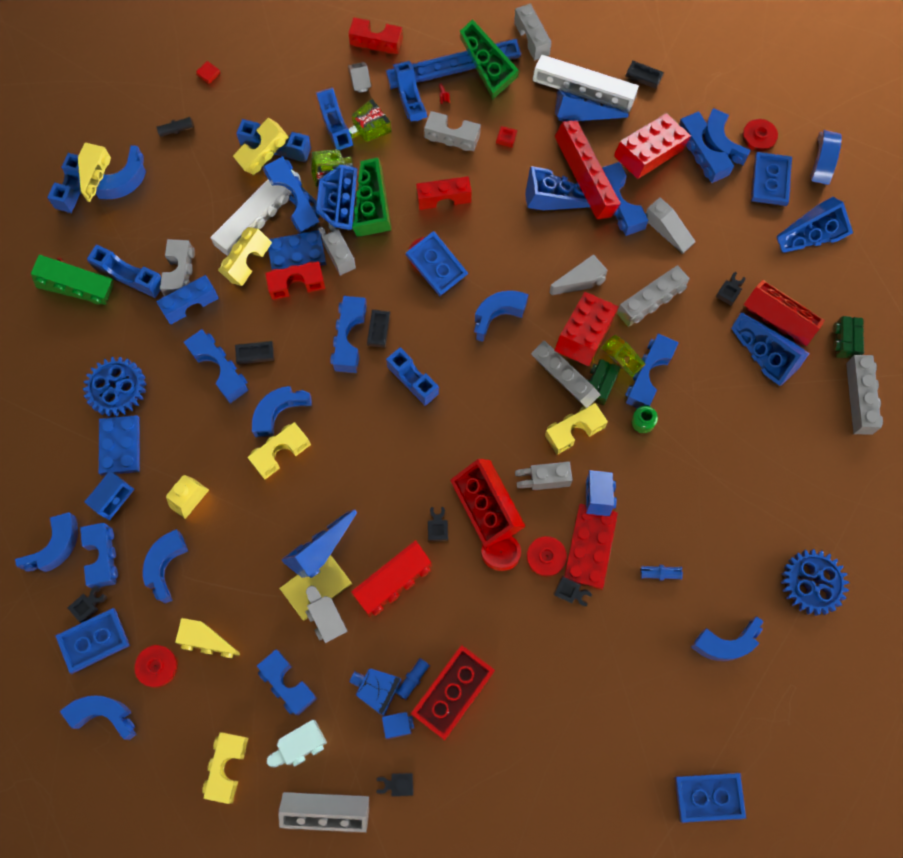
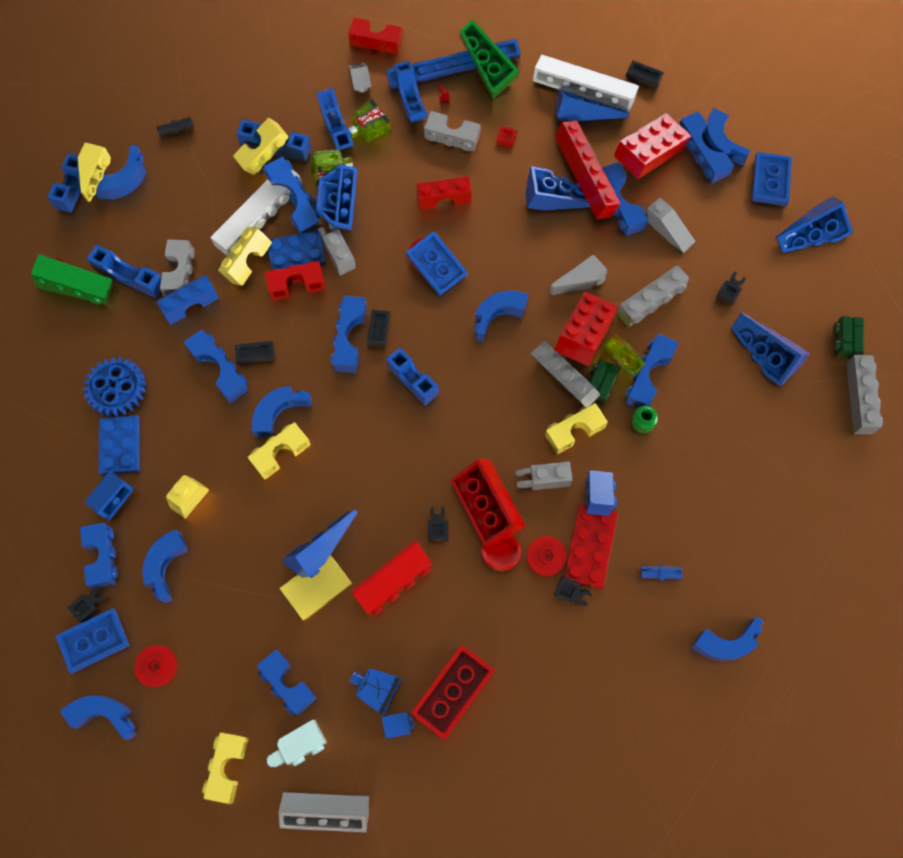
blue arch [15,512,78,572] -> none
light yellow slope [175,618,240,658] -> none
red tile [196,61,221,84] -> none
light grey hinge [305,585,348,643] -> none
green wedge [352,157,391,237] -> none
black plate [377,773,413,796] -> none
blue pin [395,658,430,700] -> none
light grey arch [514,3,551,61] -> none
blue plate [675,773,746,823] -> none
red piece [742,119,778,151] -> none
red slope [743,280,825,347] -> none
blue gear [781,549,849,616] -> none
blue arch [810,130,842,185] -> none

